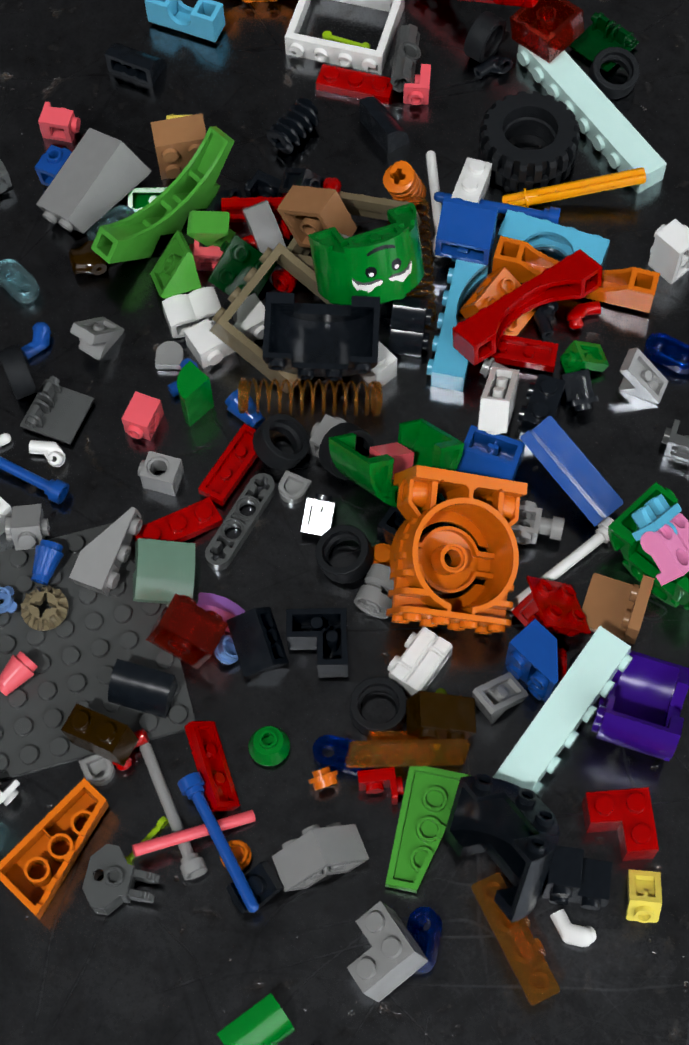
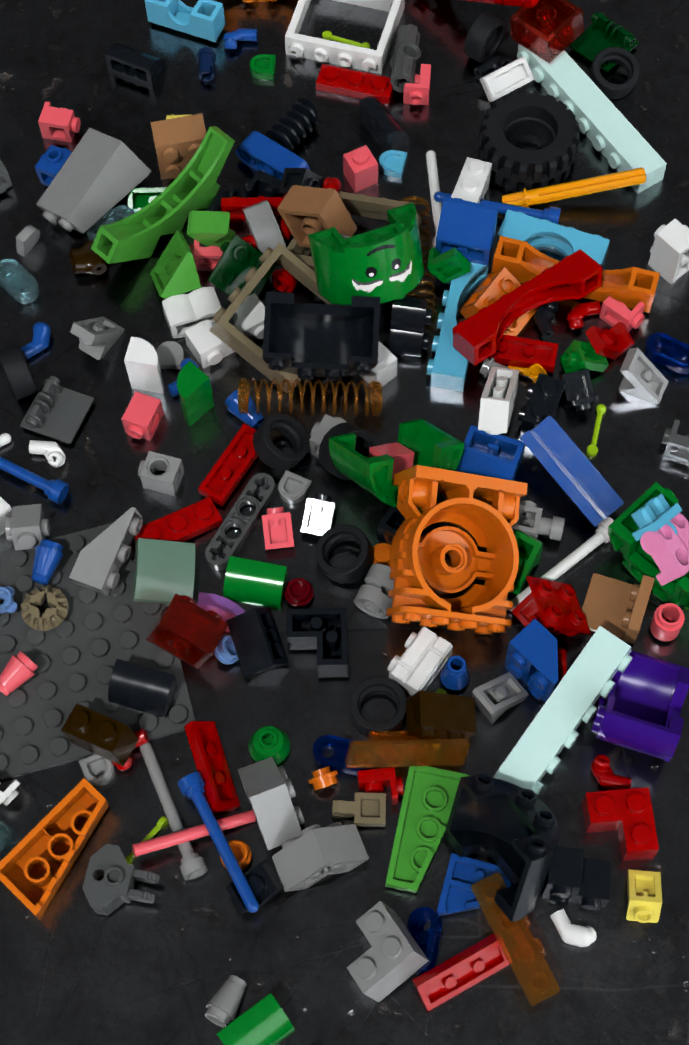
orange piece [383,160,426,206] -> none
none -> light grey tile [16,225,40,258]
none -> white brick [124,336,164,394]
none -> dark blue pin [196,47,216,82]
none -> light grey cone [205,975,247,1028]
none -> blue arm [223,28,258,50]
none -> green brick [223,556,288,610]
none -> blue beam [235,131,310,180]
none -> light grey brick [238,757,305,850]
none -> green tile [250,54,276,80]
none -> coral bracket [261,507,294,550]
none -> dark red plate [284,578,314,607]
none -> dark tan plate [332,792,386,827]
none -> coral brick [343,145,378,193]
none -> medium azure tile [379,150,408,178]
none -> red plate [412,932,512,1011]
none -> green bracket [427,247,471,284]
none -> blue wing [436,853,511,916]
none -> blue cone [440,656,470,690]
none -> white tile [479,56,535,102]
none -> light orange hand [508,364,548,383]
none -> green slope [512,529,543,595]
none -> red bracket [585,322,634,360]
none -> lime hinge [586,404,607,457]
none -> red arm [591,755,632,790]
none -> coral bracket [599,296,645,331]
none -> coral brick [650,603,685,642]

